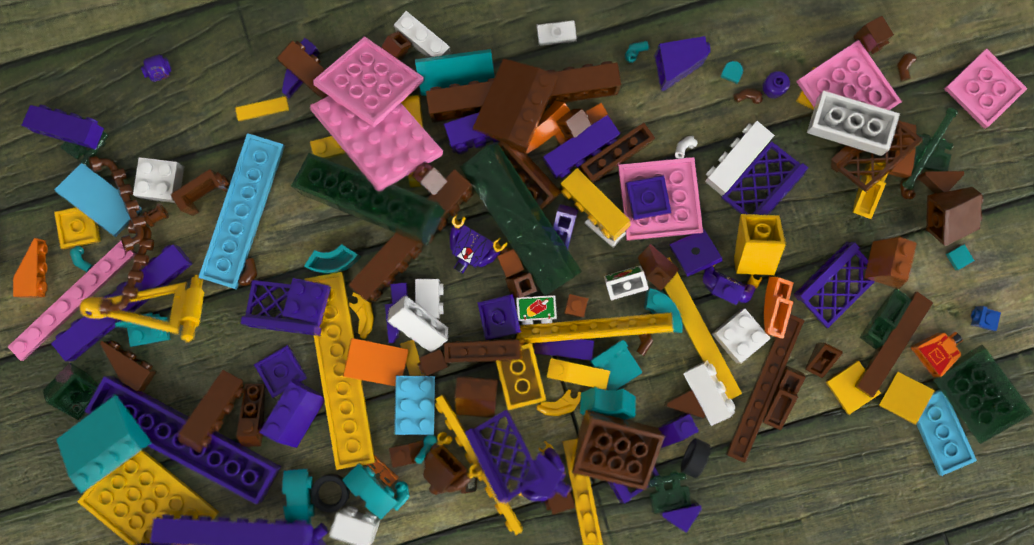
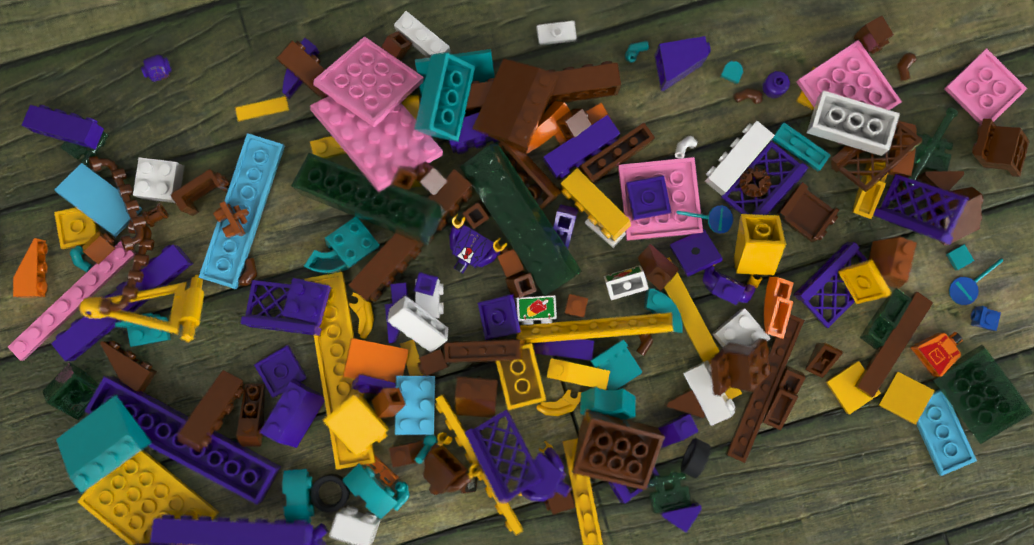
none -> dark orange brick [83,230,115,264]
none -> dark orange hips [213,201,249,238]
none -> yellow slope [323,393,389,456]
none -> teal bracket [325,216,379,268]
none -> dark purple plate [352,374,396,395]
none -> dark orange brick [372,388,406,418]
none -> reddish brown slope [391,166,418,191]
none -> teal slope [414,53,475,141]
none -> dark purple tile [414,272,438,296]
none -> reddish brown brick [462,200,491,229]
none -> blue piece [676,205,733,234]
none -> reddish brown bracket [710,338,771,396]
none -> reddish brown gear [739,167,771,197]
none -> teal plate [772,123,831,171]
none -> reddish brown panel [776,182,839,242]
none -> yellow tile [838,260,891,304]
none -> dark purple fence [873,174,968,245]
none -> blue piece [949,258,1003,305]
none -> reddish brown bracket [972,118,1030,177]

